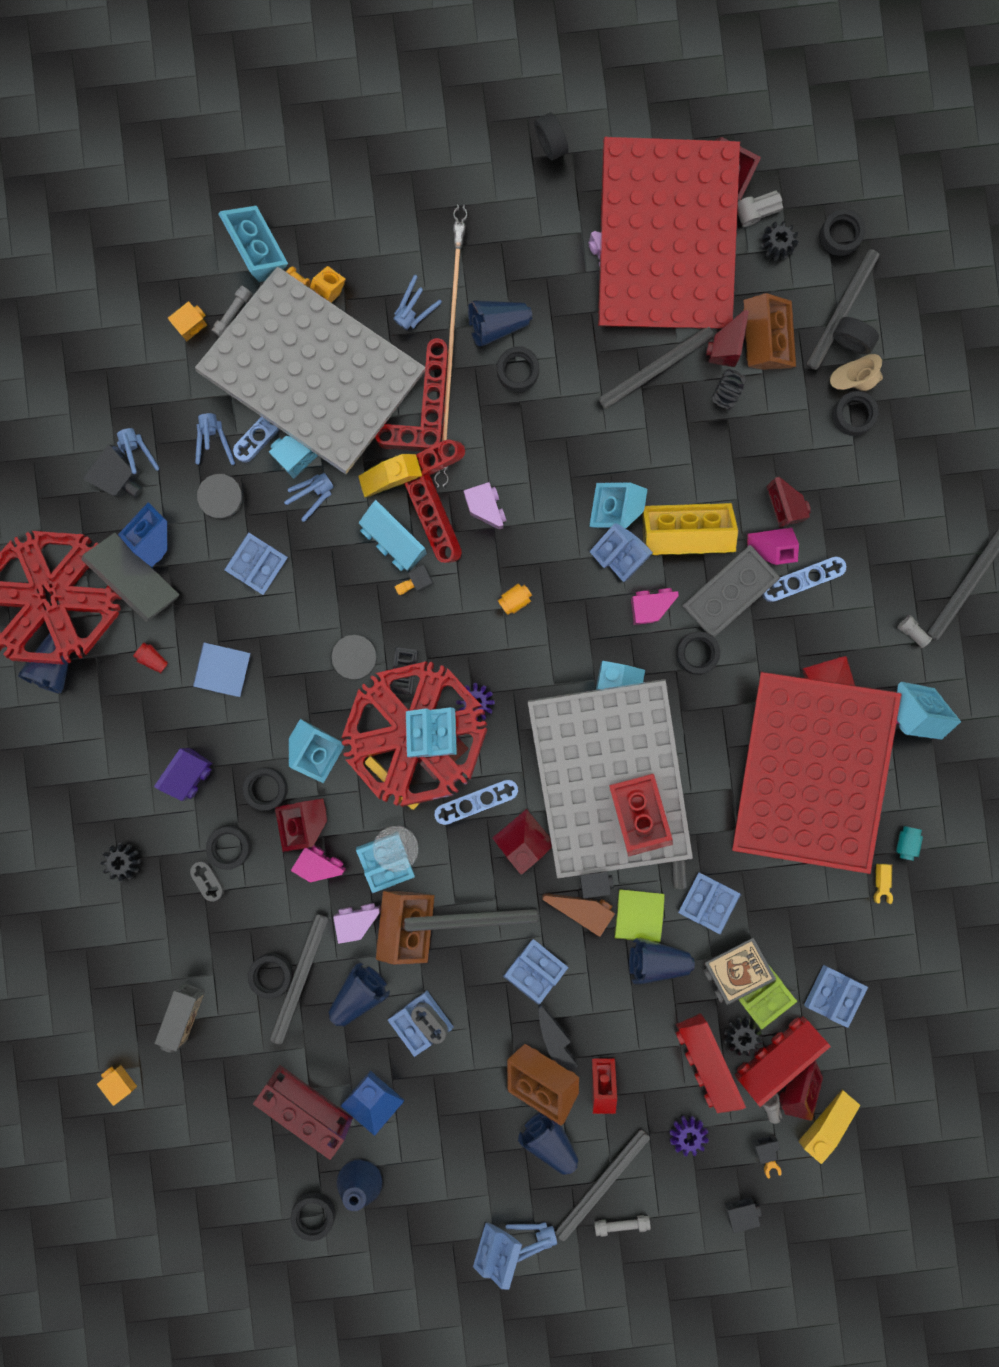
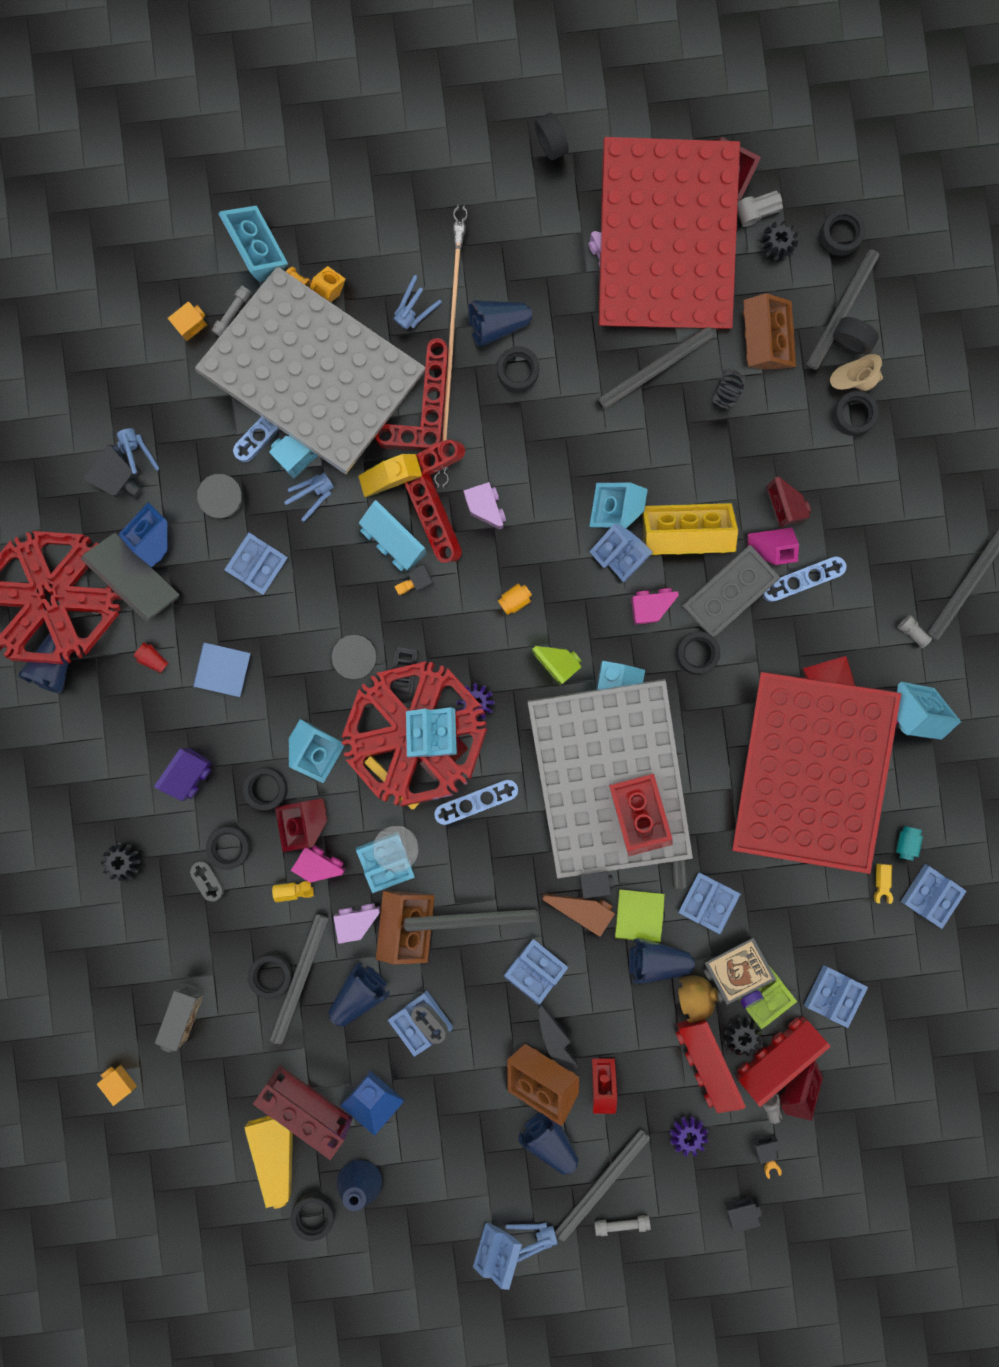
medium blue plant [195,413,235,465] -> none
dark red slope [492,809,552,875] -> none
dark red slope [706,310,749,367] -> none
yellow slope [798,1090,860,1164] -> none
none -> yellow slope [244,1116,293,1209]
none -> yellow bar [272,881,314,902]
none -> lime slope [531,646,581,685]
none -> pearl gold cylinder [678,975,719,1023]
none -> dark purple tile [740,990,764,1009]
none -> medium blue slope [900,864,966,929]

